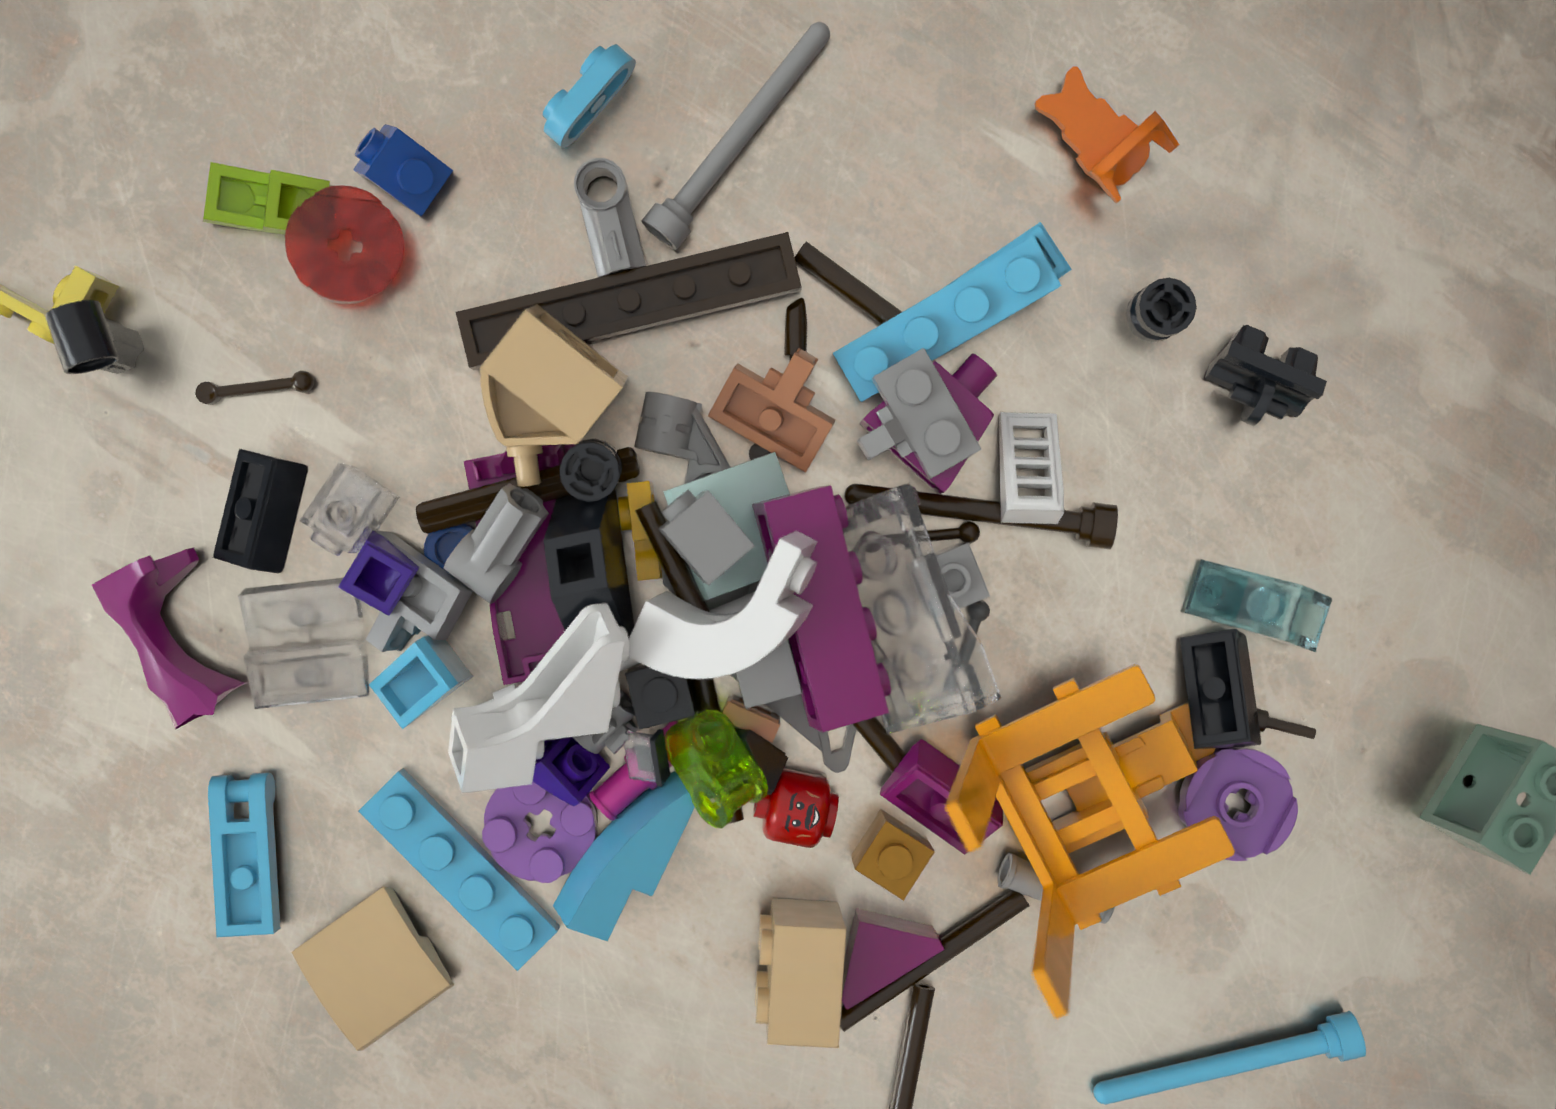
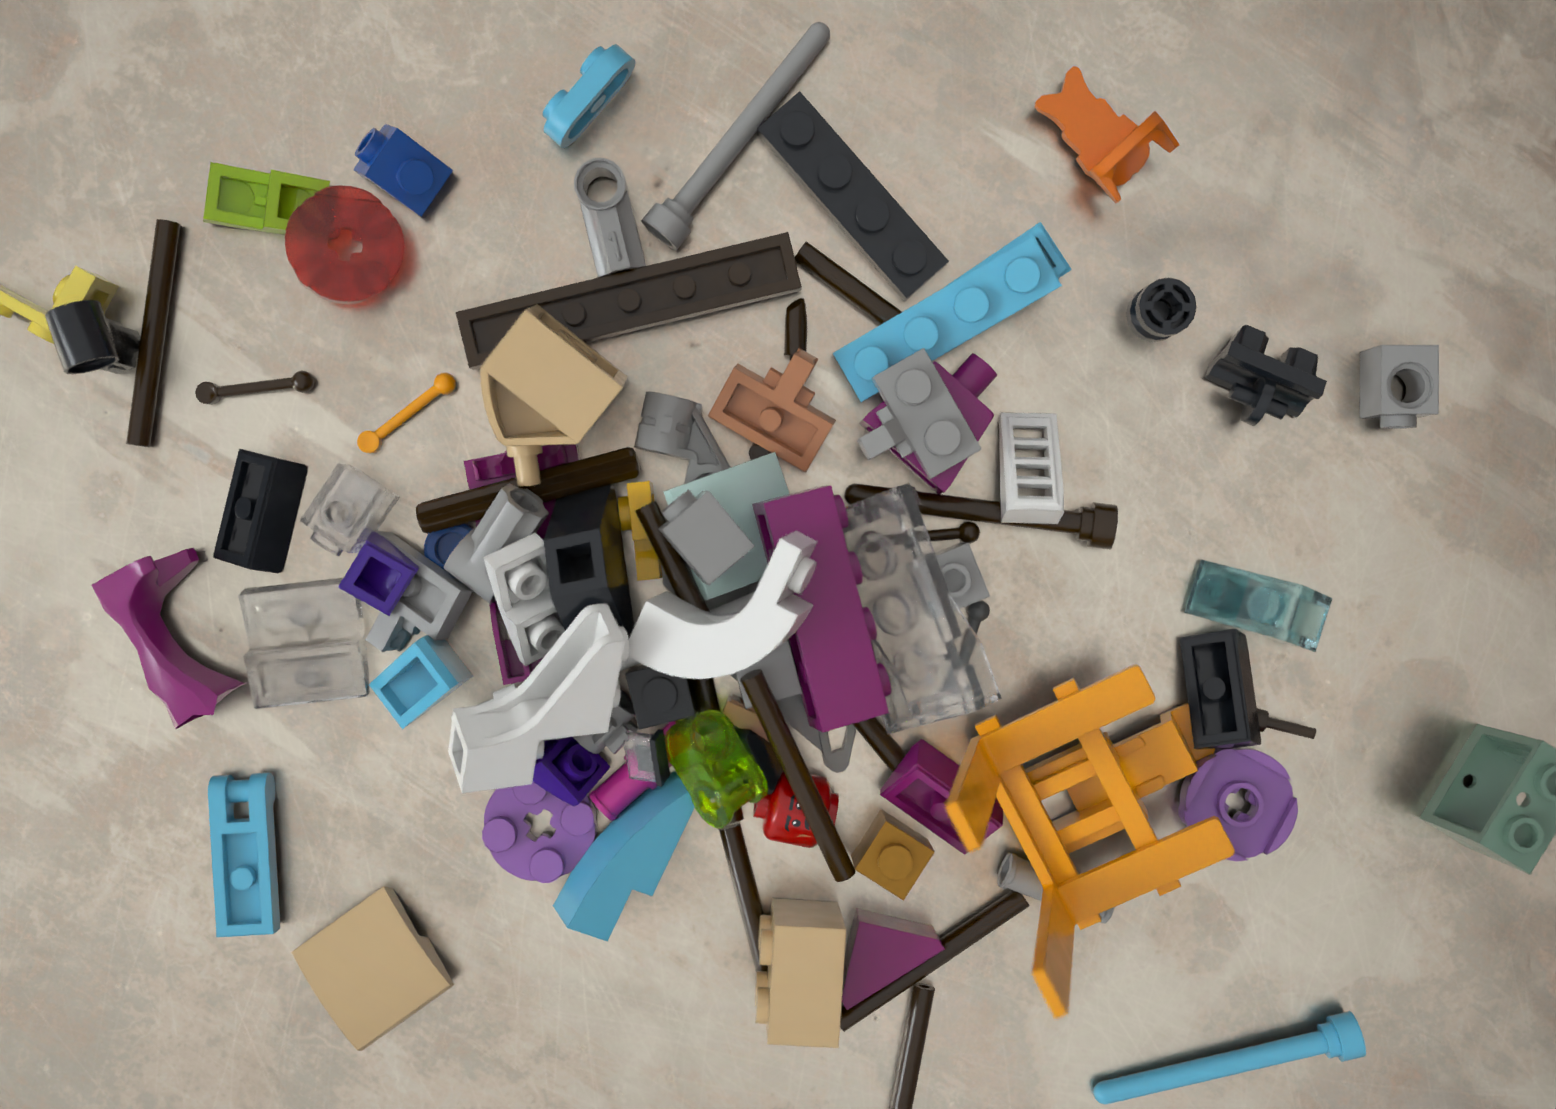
medium azure plate [358,768,560,971] -> none
black wheel [560,438,623,502] -> none
none -> dark brown piece [126,219,180,447]
none -> light orange hinge [357,373,456,453]
none -> white slope [483,532,565,666]
none -> dark brown bar [719,823,768,972]
none -> dark brown bar [740,669,856,882]
none -> black plate [757,91,949,302]
none -> light grey brick [1360,345,1439,429]

